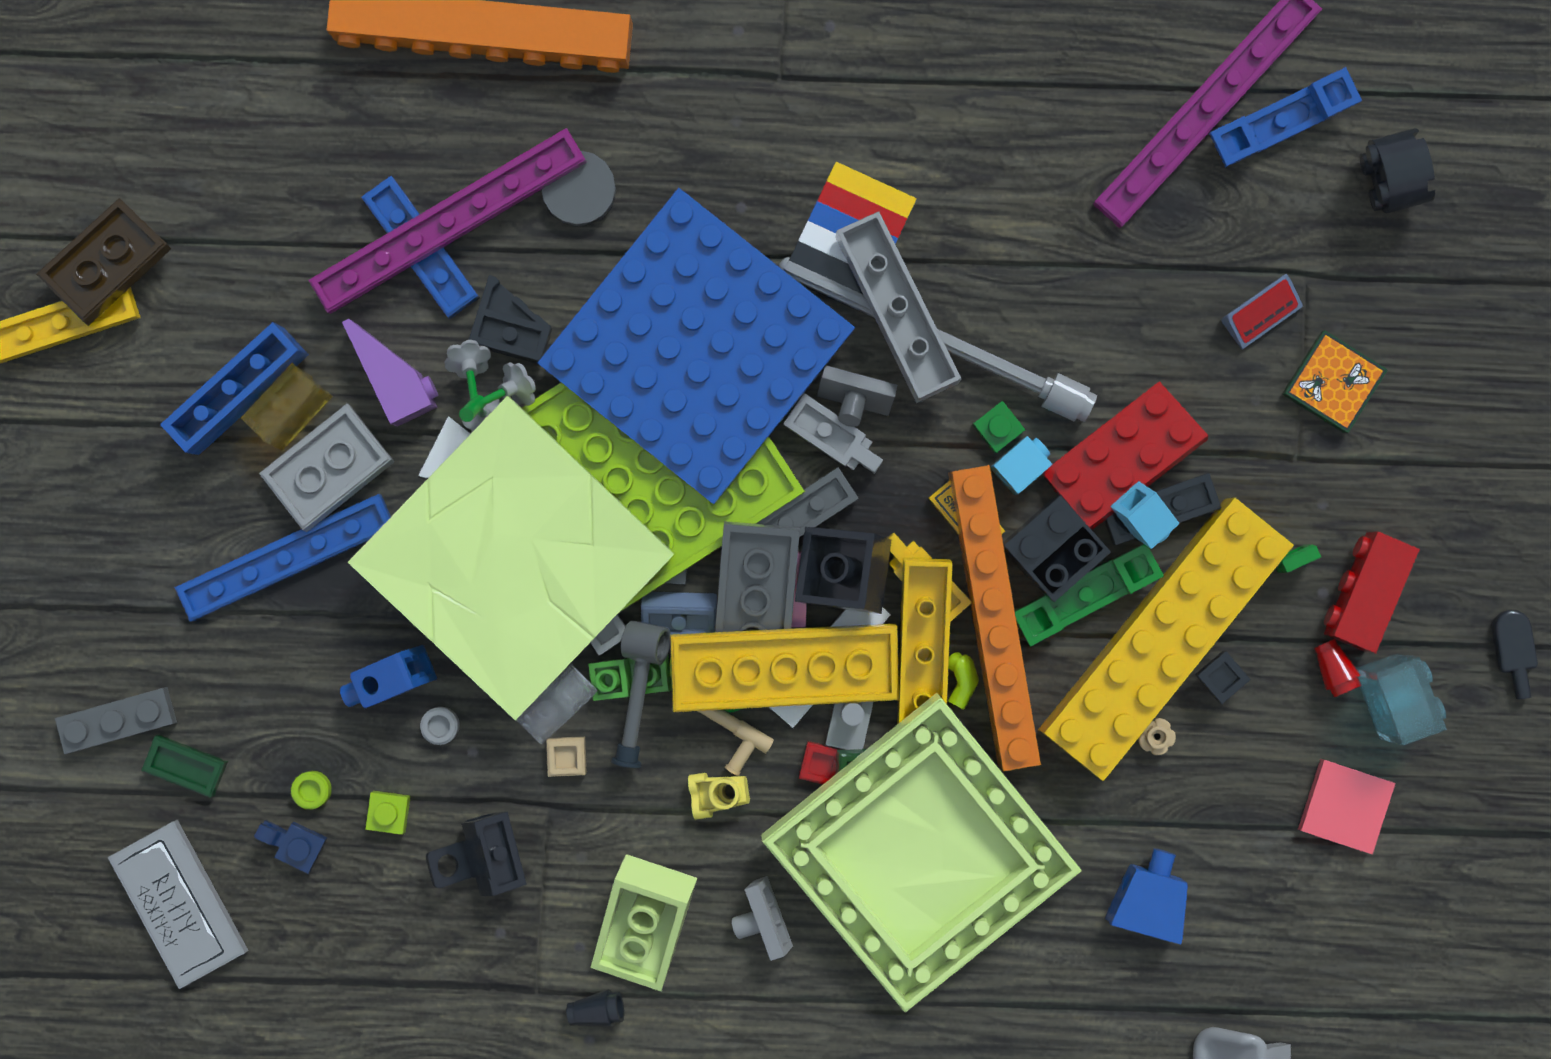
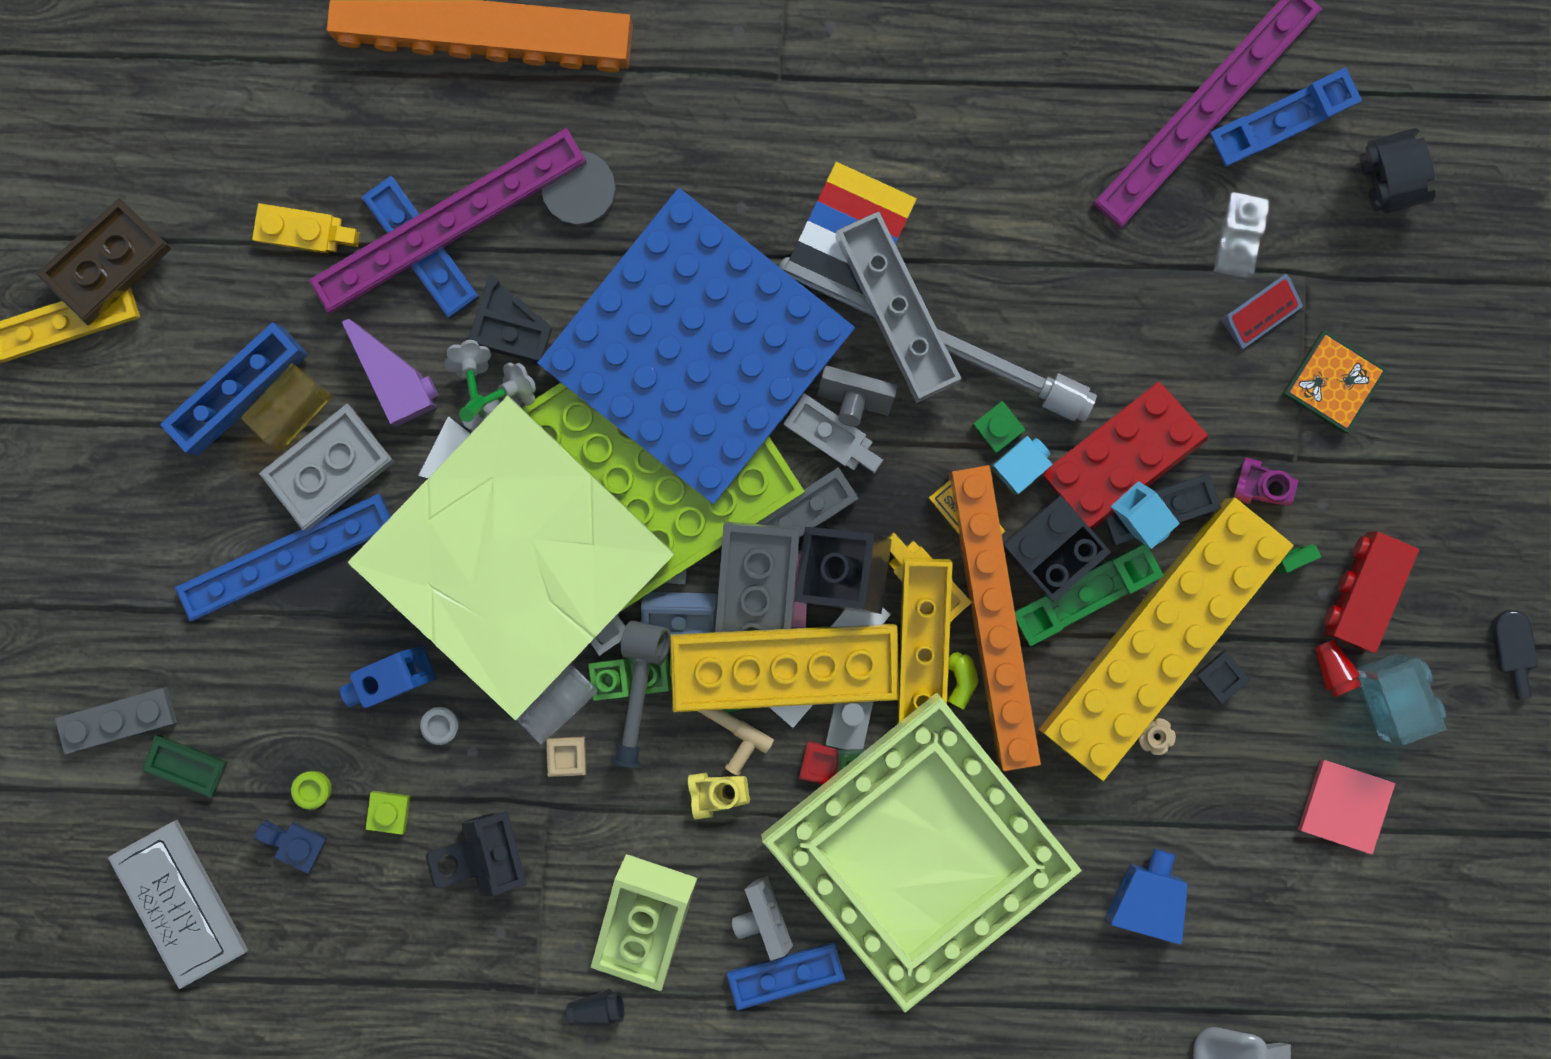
none -> yellow hinge [252,203,360,254]
none -> blue tile [727,941,845,1010]
none -> clear slope [1214,192,1269,279]
none -> magenta plate [1234,457,1299,506]

